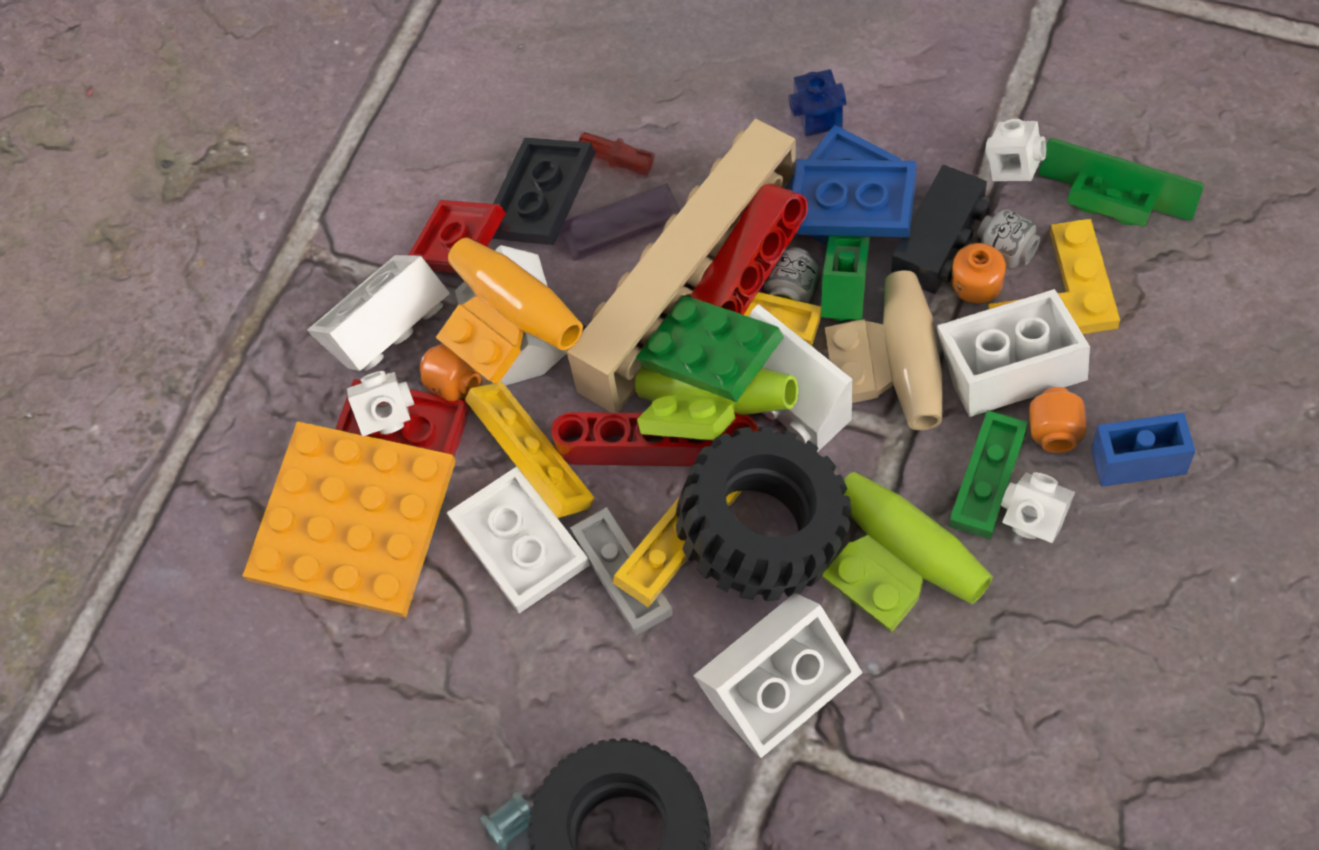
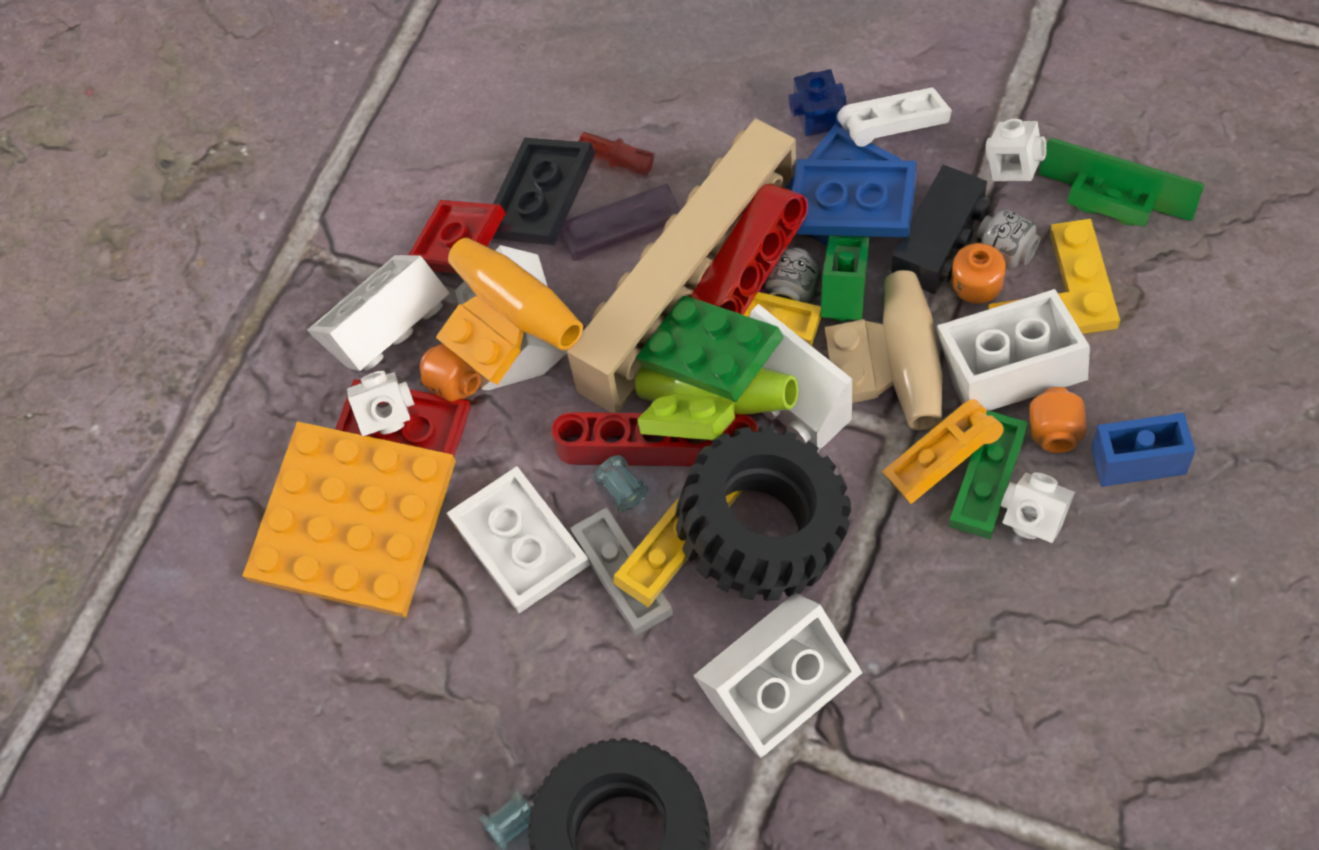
yellow plate [465,382,595,518] -> none
lime plate [822,472,993,633] -> none
none -> clear light blue bush [593,455,649,512]
none -> white plate [837,87,952,147]
none -> light orange plate [882,399,1004,504]

